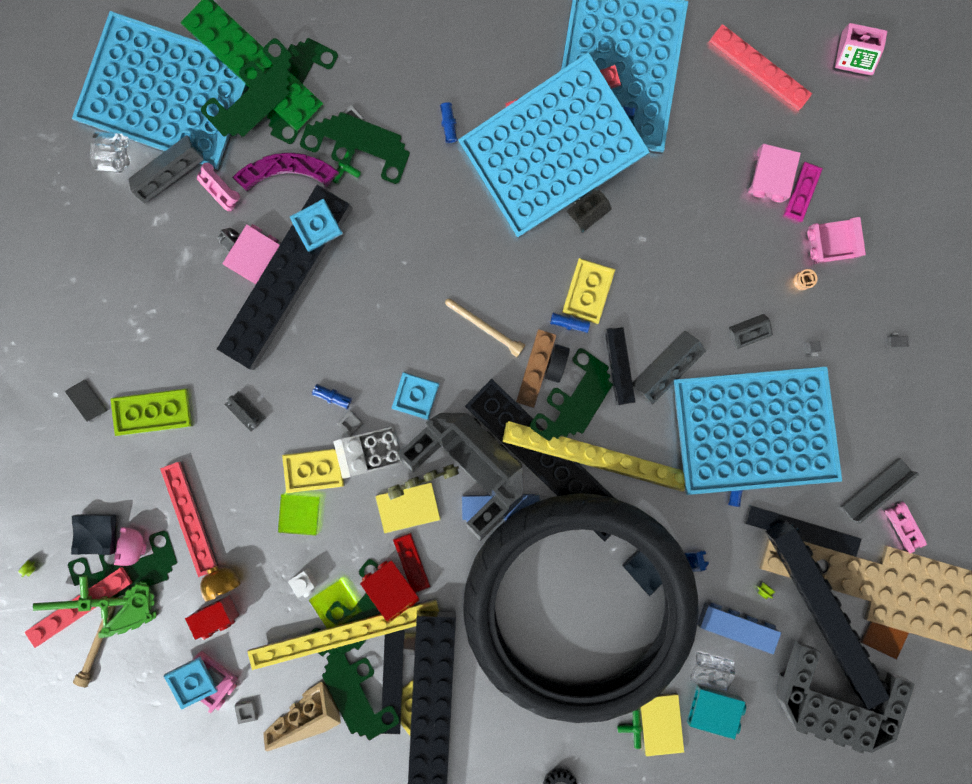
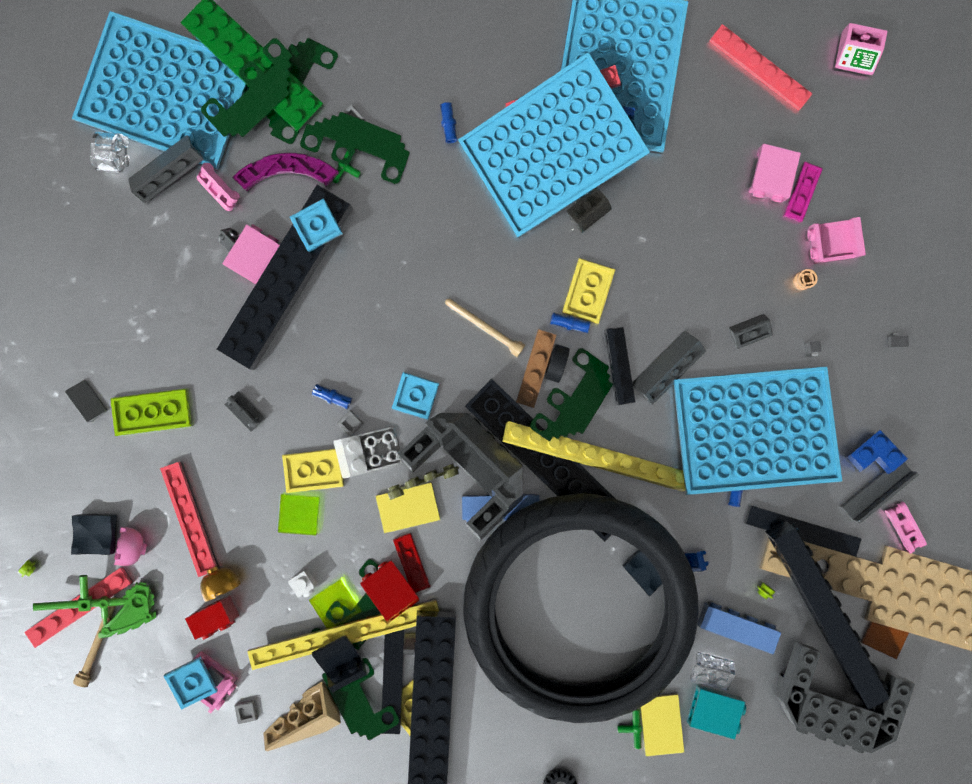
dark green piece [68,531,177,598] -> none
none -> black bracket [312,635,367,693]
none -> blue brick [847,430,908,474]

